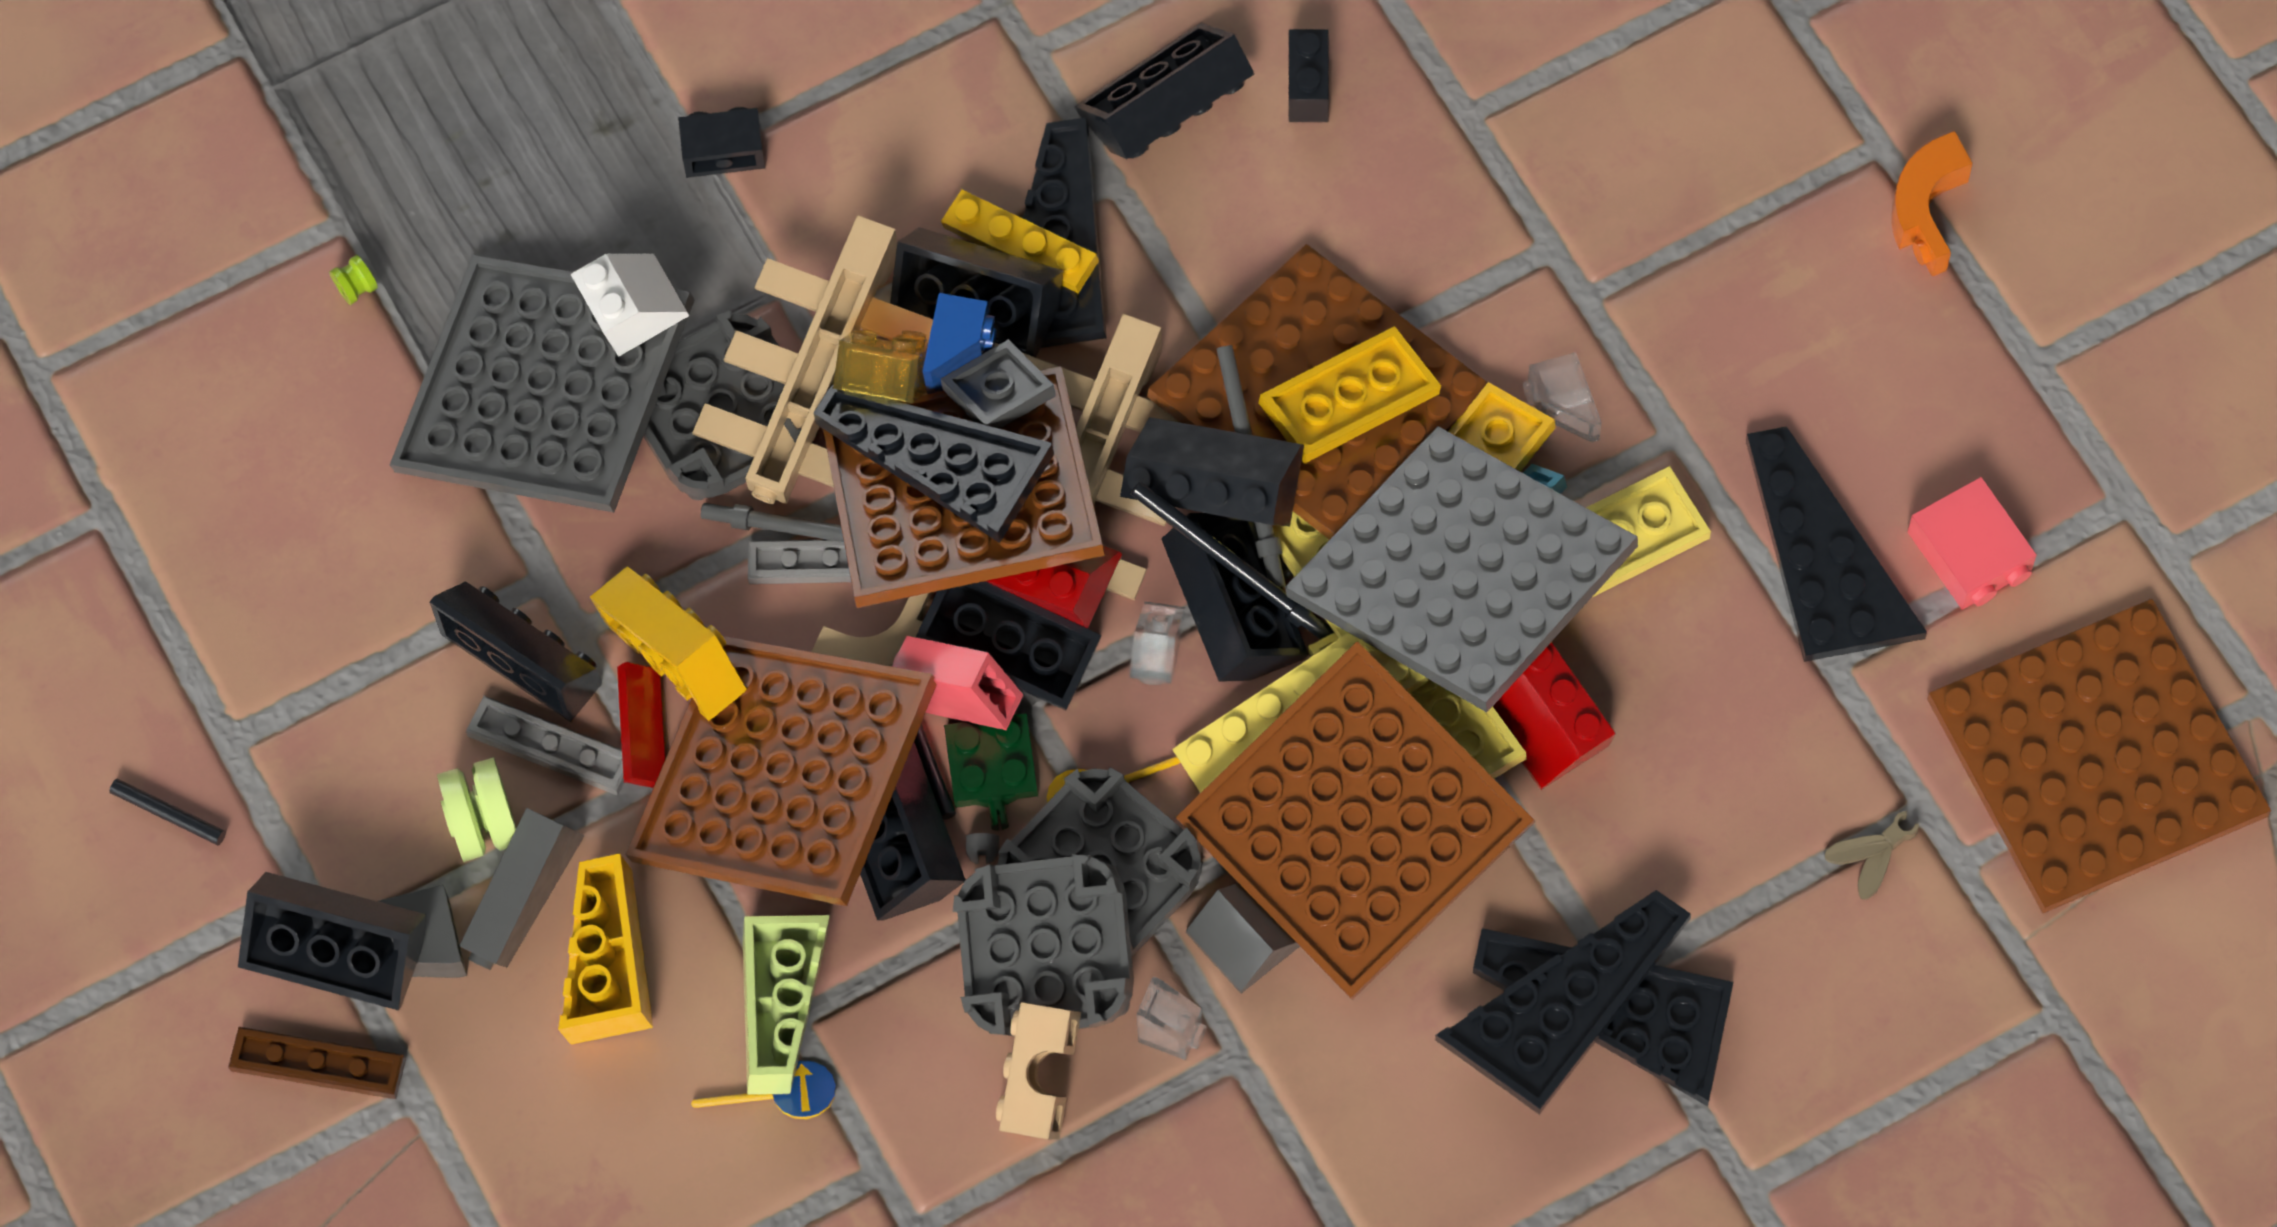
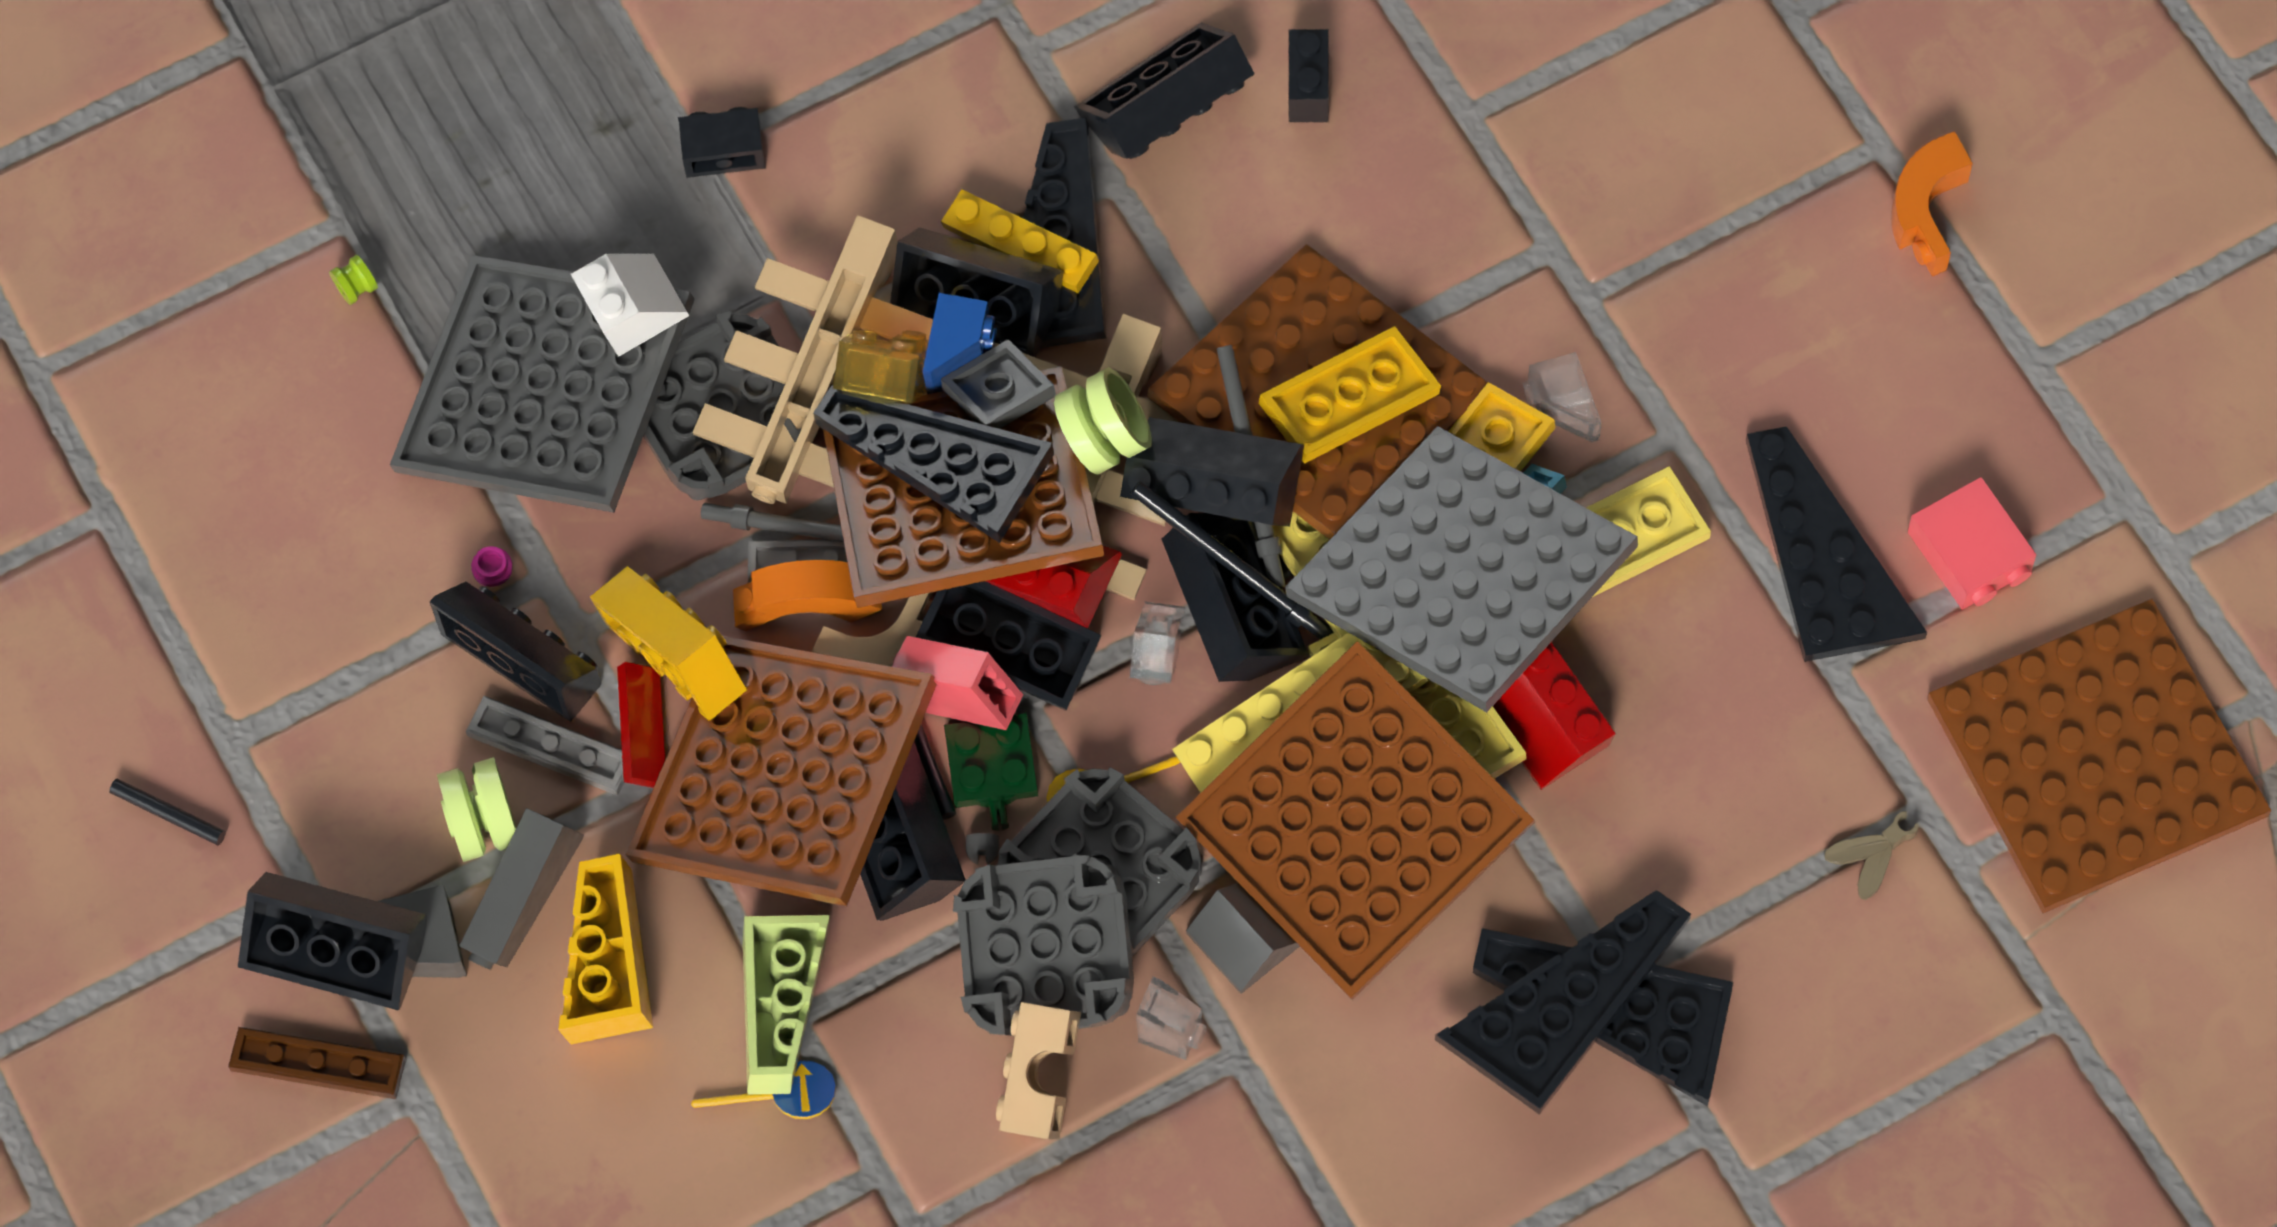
none -> dark pink plate [471,546,513,587]
none -> orange arch [733,560,882,631]
none -> yellowish green wheel [1054,367,1152,475]

